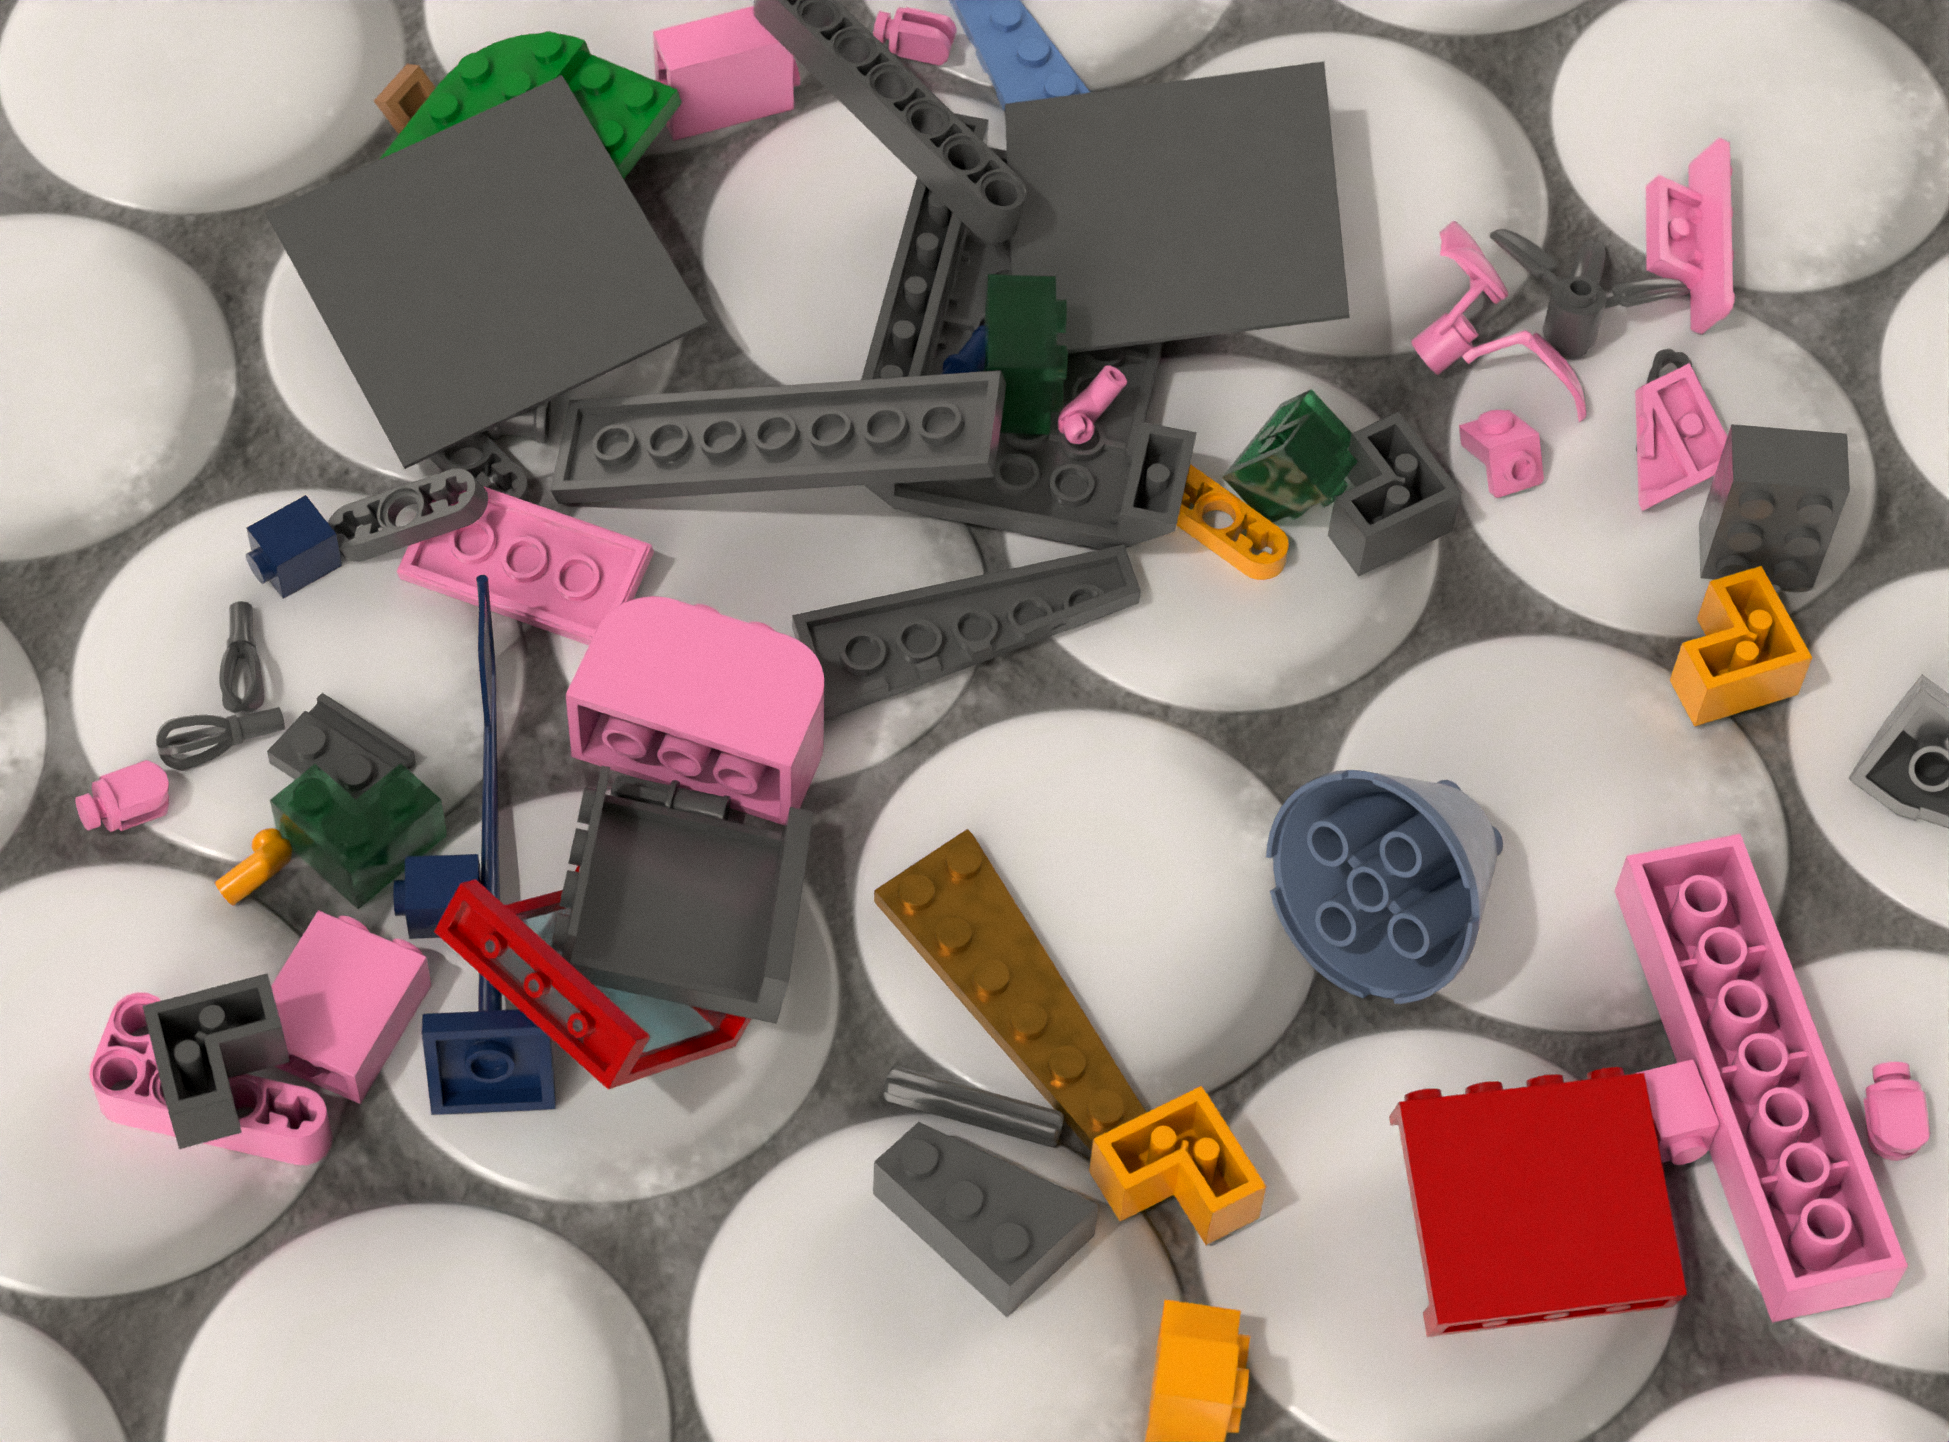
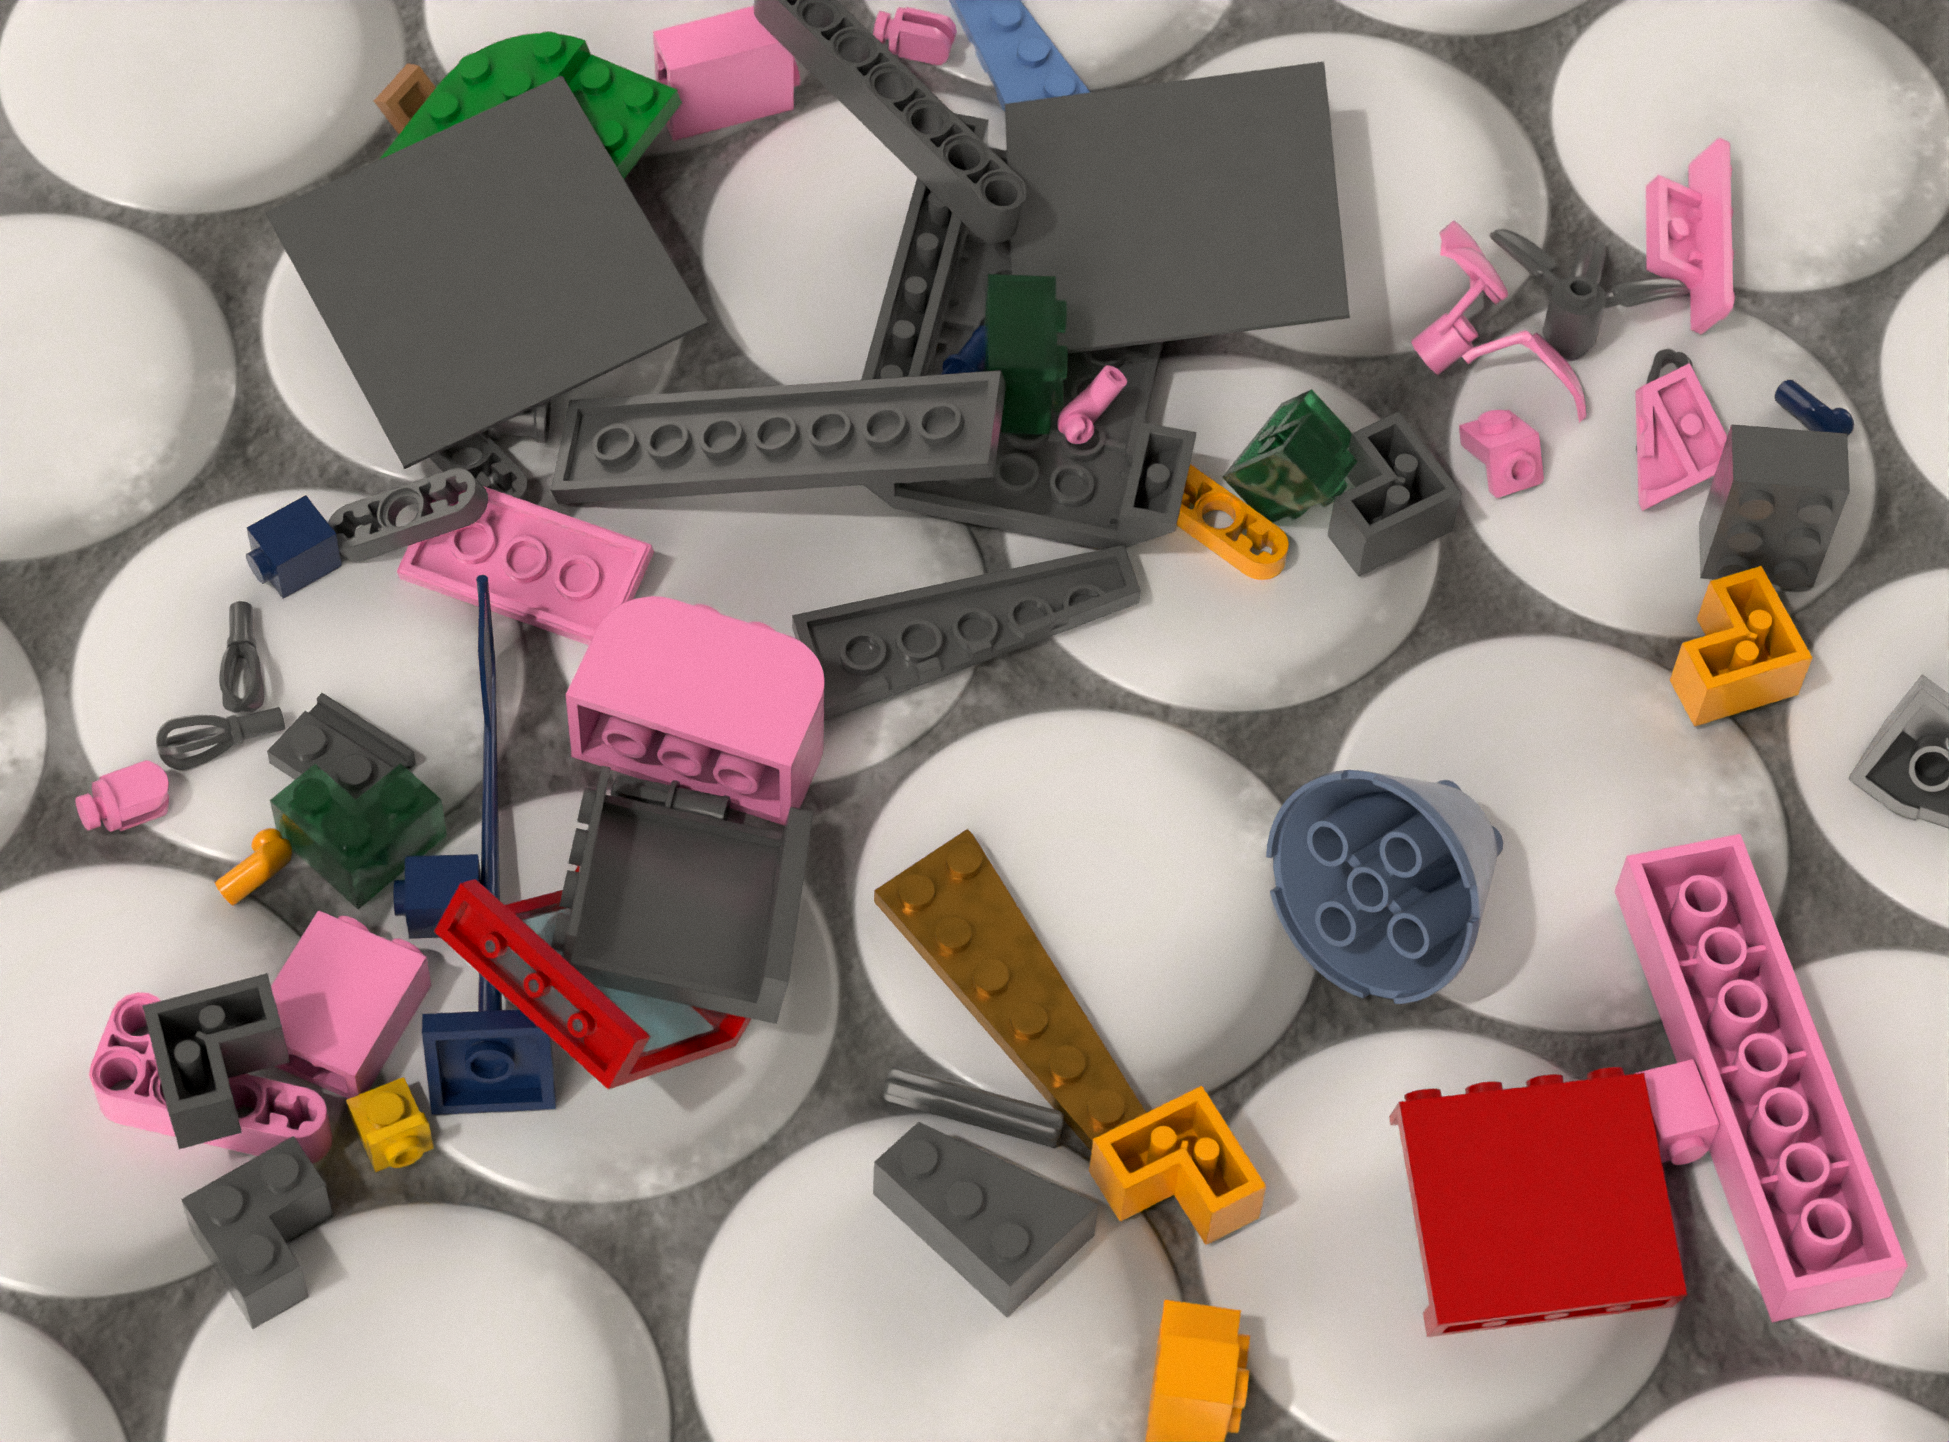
bright pink arm [1863,1062,1930,1161] -> none
none -> dark grey brick [181,1136,333,1329]
none -> yellow bracket [346,1077,434,1172]
none -> dark blue arm [1774,379,1854,436]

